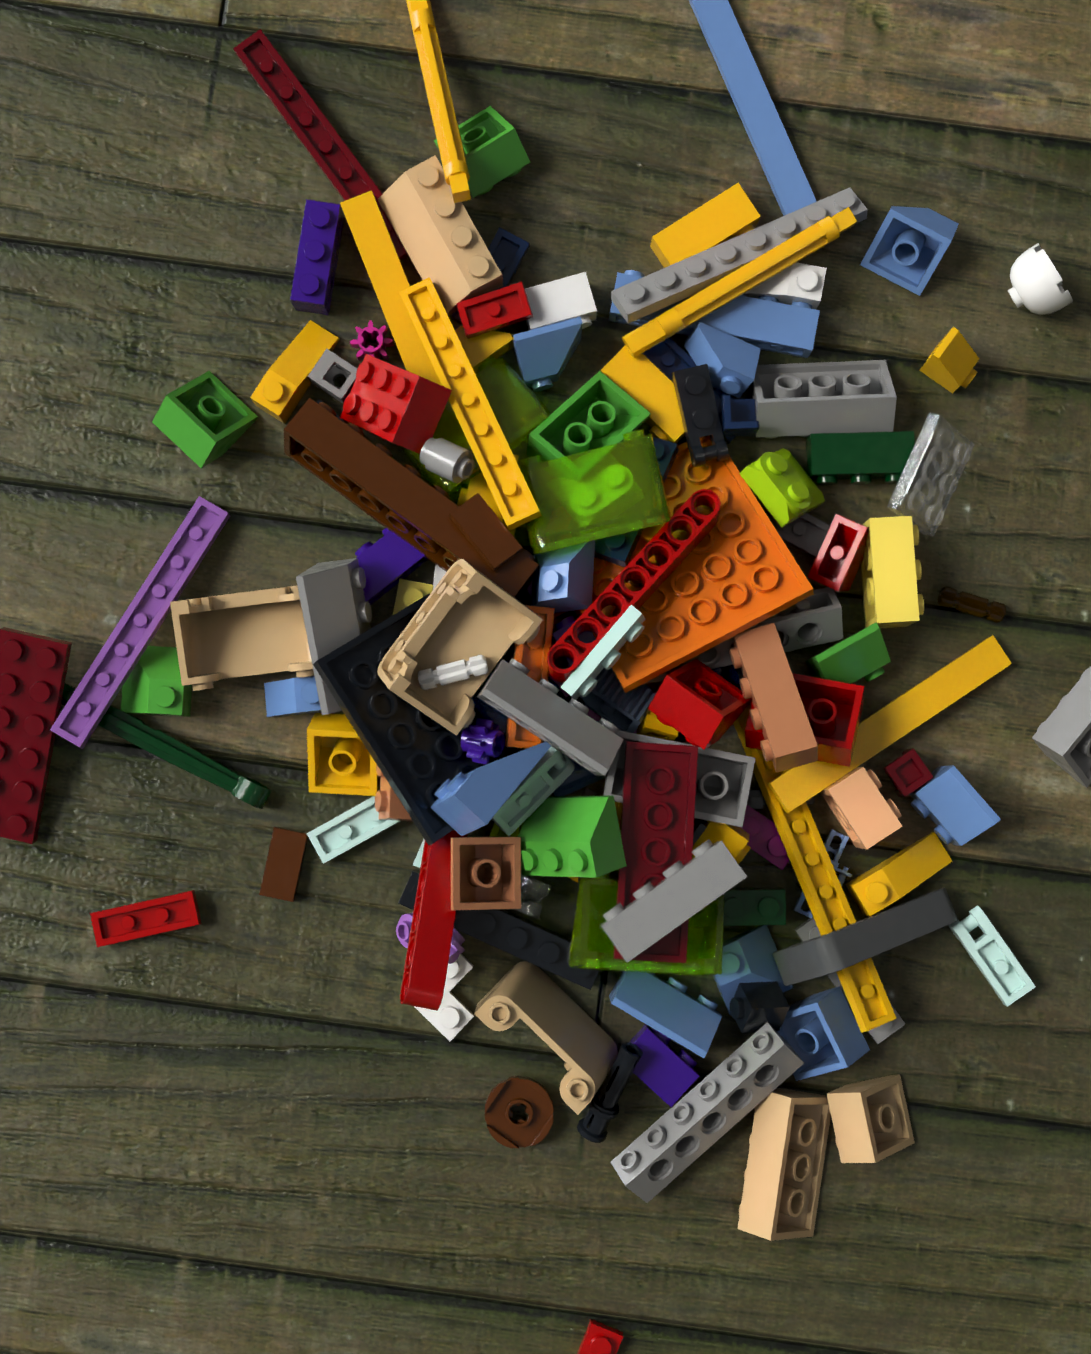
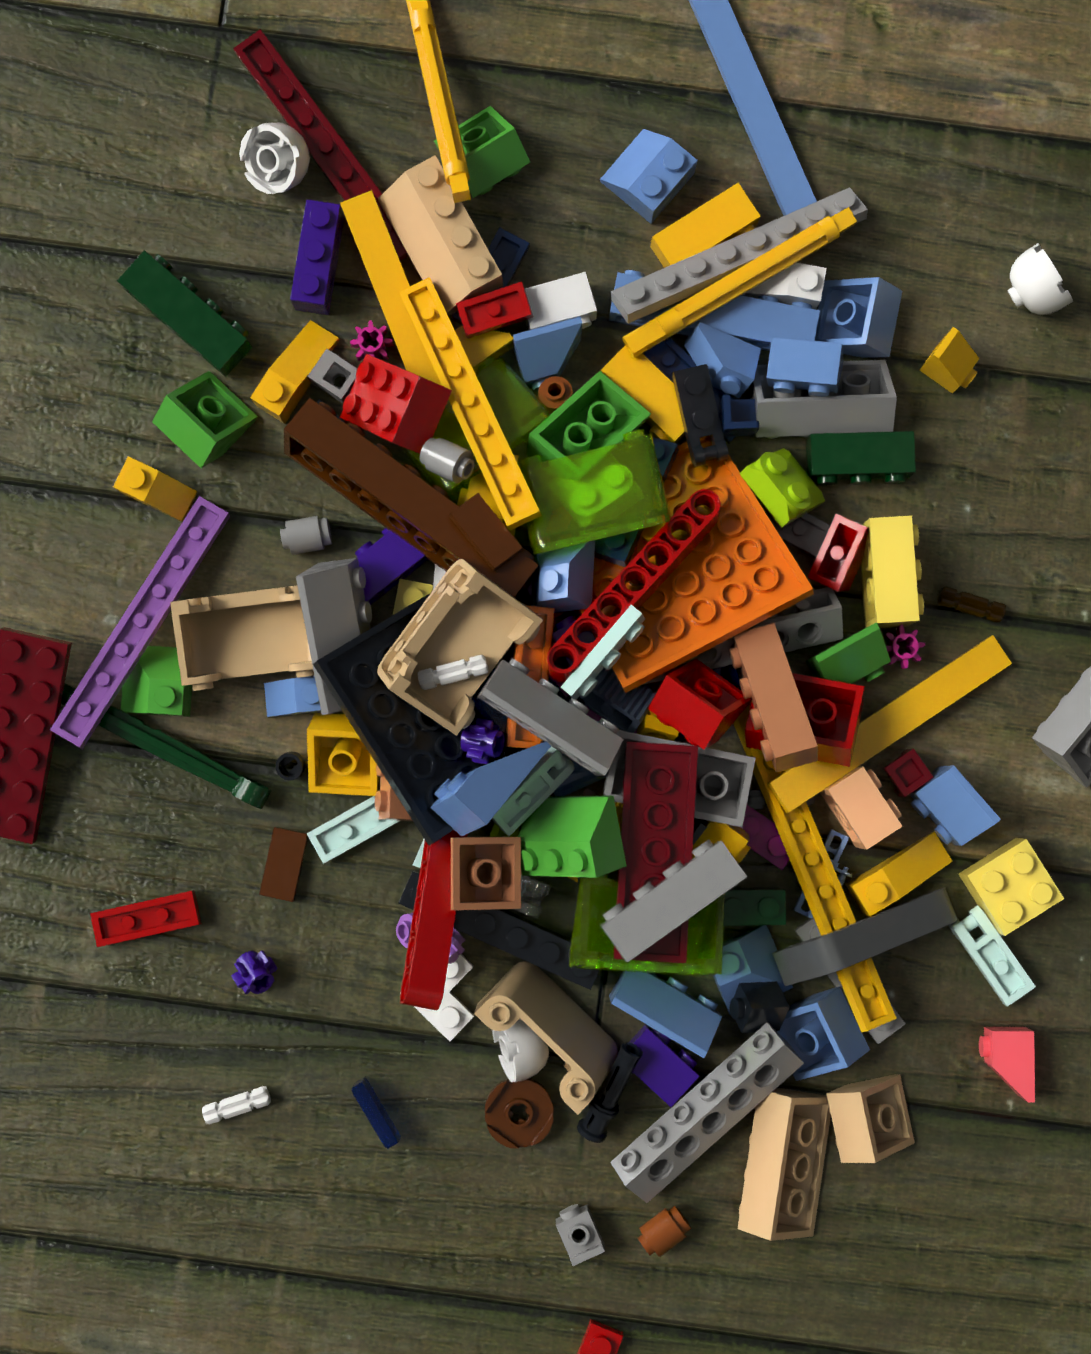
medium blue slope [860,206,959,296] -> none
clear plate [887,413,975,537] -> none
none -> yellow slope [113,456,198,522]
none -> dark green brick [117,250,252,377]
none -> white axle [202,1086,271,1125]
none -> dark purple gear [231,950,278,994]
none -> white cylinder [239,123,310,194]
none -> black hinge [276,751,305,781]
none -> light grey brick [280,516,332,555]
none -> clear blue tile [351,1076,401,1149]
none -> white cylinder [492,1019,549,1082]
none -> dark orange brick [538,376,573,417]
none -> light grey brick [556,1204,605,1266]
none -> medium blue slope [600,129,698,224]
none -> dark orange brick [638,1205,692,1257]
none -> medium blue slope [766,337,843,397]
none -> medium blue slope [814,277,902,358]
none -> dark pink gear [884,625,925,669]
none -> light yellow brick [959,838,1064,936]
none -> coral slope [979,1027,1035,1102]

